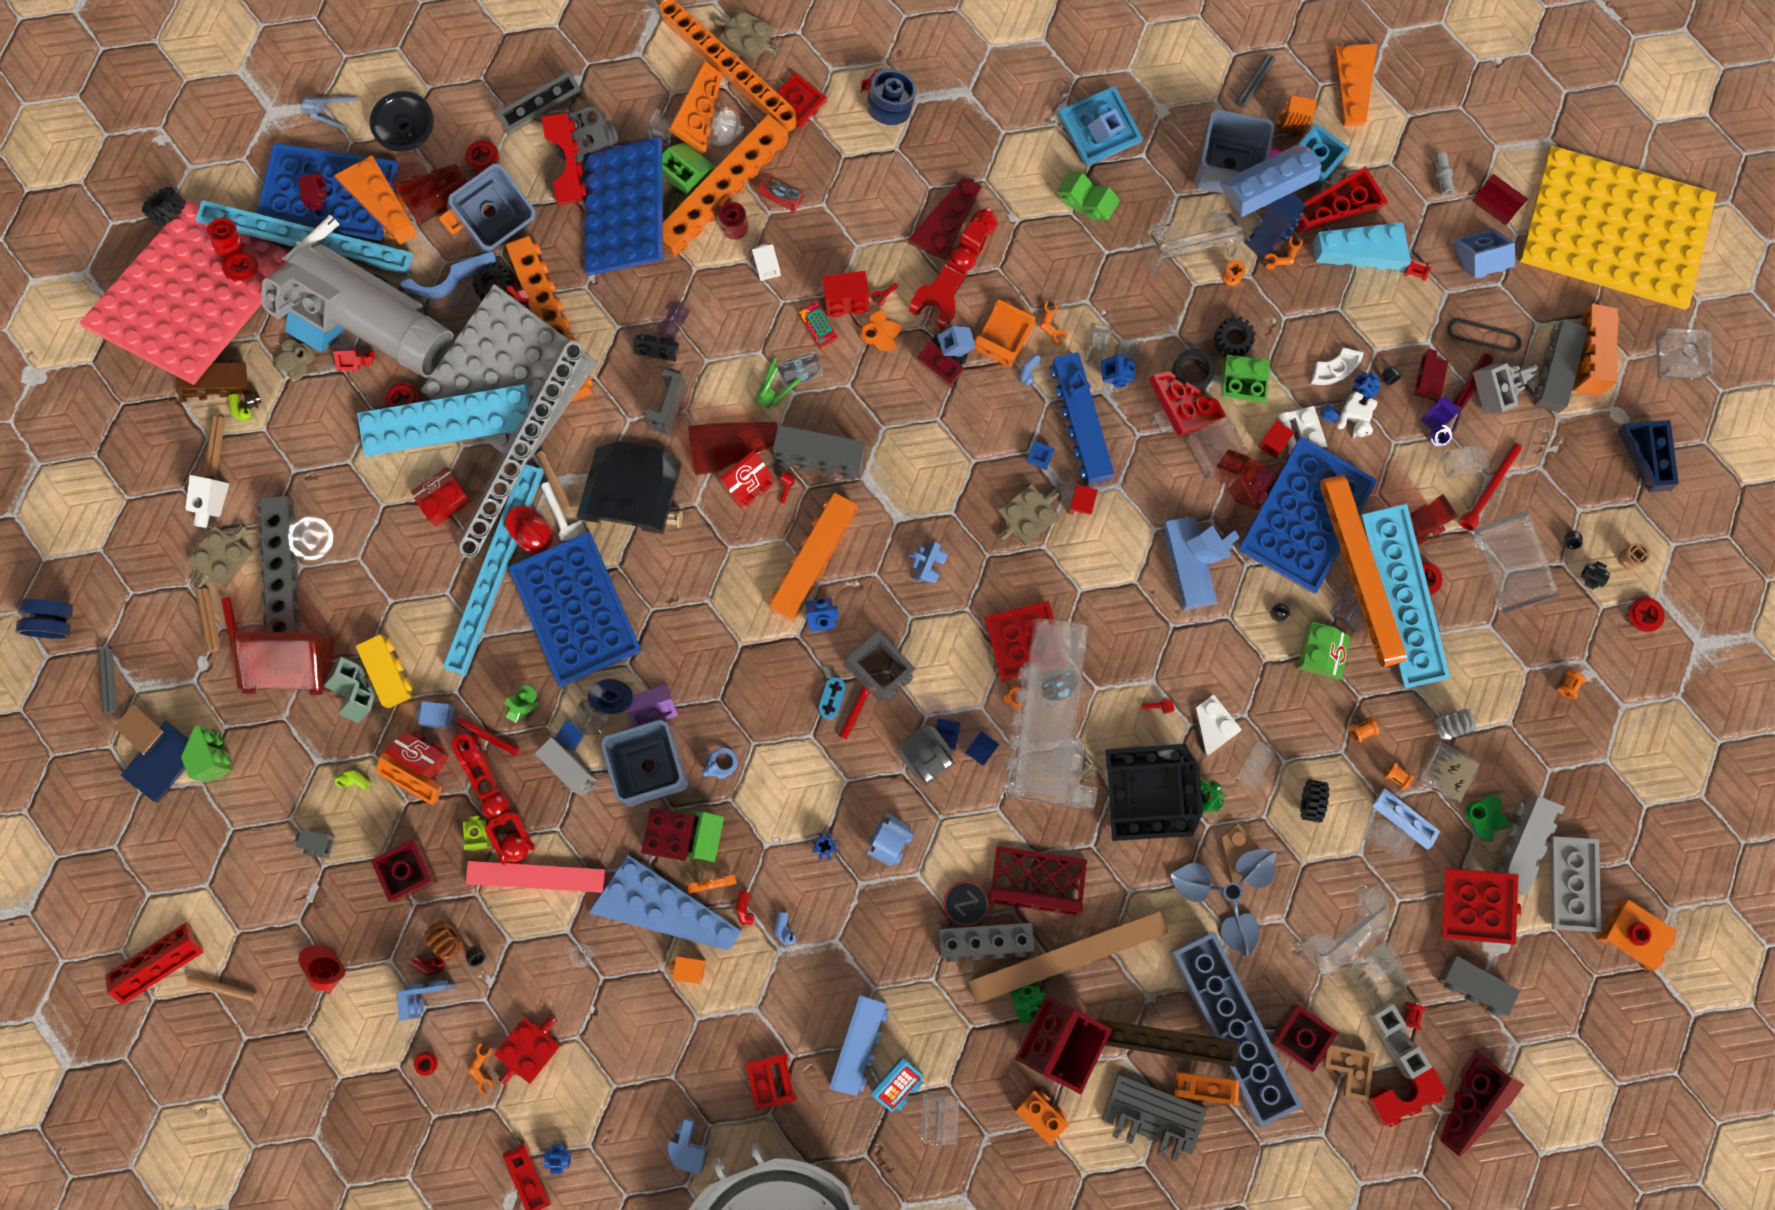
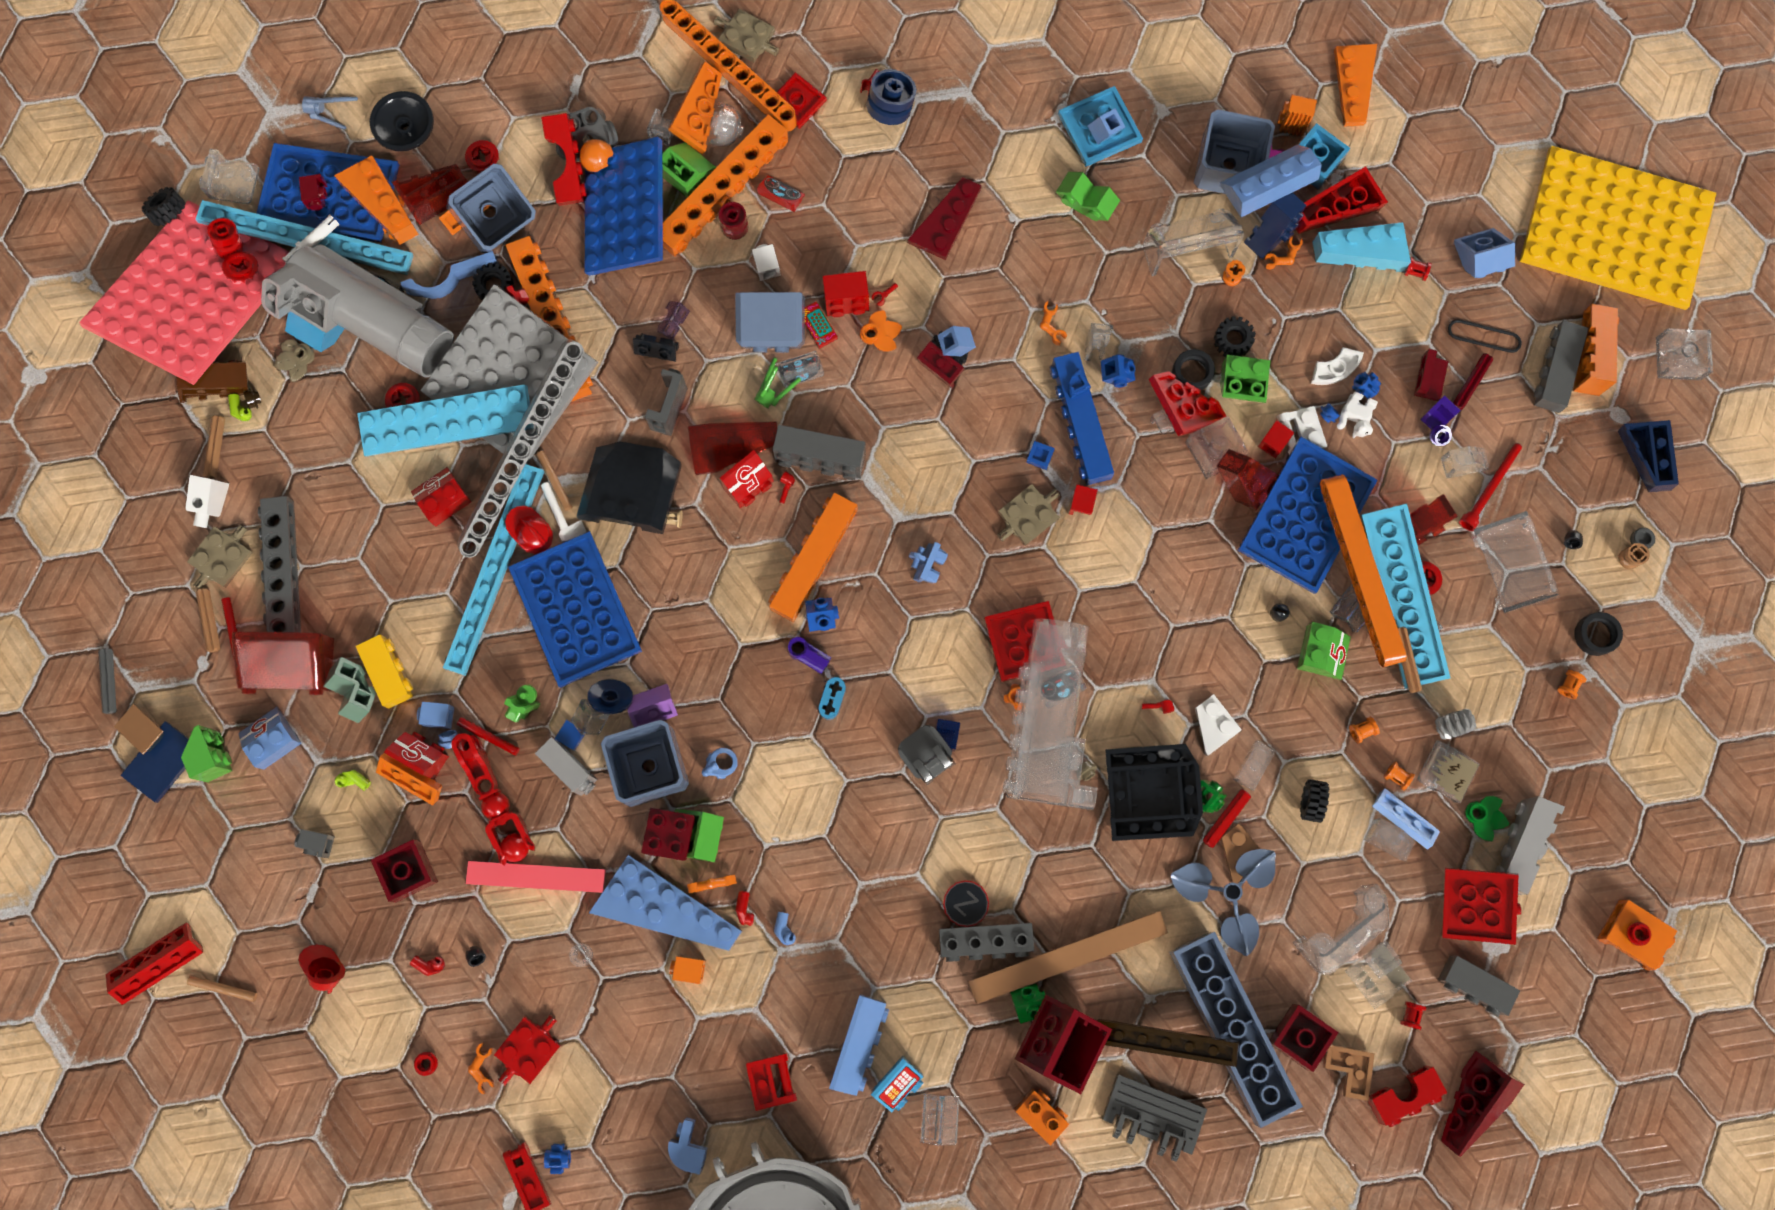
dark blue wheel [15,599,73,639] -> none
clear cylinder [286,515,333,560] -> none
red plate [333,347,375,371] -> none
medium blue bracket [397,980,455,1021] -> none
dark orange gear [424,920,463,960] -> none
lime brick [463,816,492,851] -> none
dark grey brick [496,71,581,136] -> none
blue gear [812,833,838,860] -> none
red bar [839,678,875,740] -> none
dark grey window [844,630,916,704] -> none
medium blue brick [865,813,914,866] -> none
red piece [909,207,998,330] -> none
clear blue panel [964,731,999,766] -> none
orange panel [973,299,1036,368] -> none
dark red fence [989,846,1087,916] -> none
medium blue arm [1019,354,1041,386] -> none
medium blue brick [1163,517,1218,611] -> none
orange plate [1174,1072,1239,1105] -> none
medium blue brick [1186,525,1239,564] -> none
dark grey axle [1236,54,1275,108] -> none
light grey arch [1366,1003,1432,1079] -> none
black hinge [1382,367,1402,386] -> none
light grey pin [1433,152,1456,197] -> none
dark red panel [1472,174,1528,225] -> none
light grey brick [1473,363,1540,413] -> none
light grey plate [1550,836,1601,932] -> none
black gear [1580,561,1610,590] -> none
red gear [1627,597,1665,633] -> none
none -> clear bracket [199,149,260,204]
none -> medium blue slope [238,707,302,770]
none -> medium blue plate [438,730,461,749]
none -> orange hair [580,139,613,172]
none -> sand blue plate [735,292,805,353]
none -> dark purple piece [788,637,831,674]
none -> red axle [1203,789,1251,848]
none -> medium nougat axle [1398,627,1422,693]
none -> black tyre [1575,612,1623,656]
none -> dark grey tile [1630,528,1655,549]

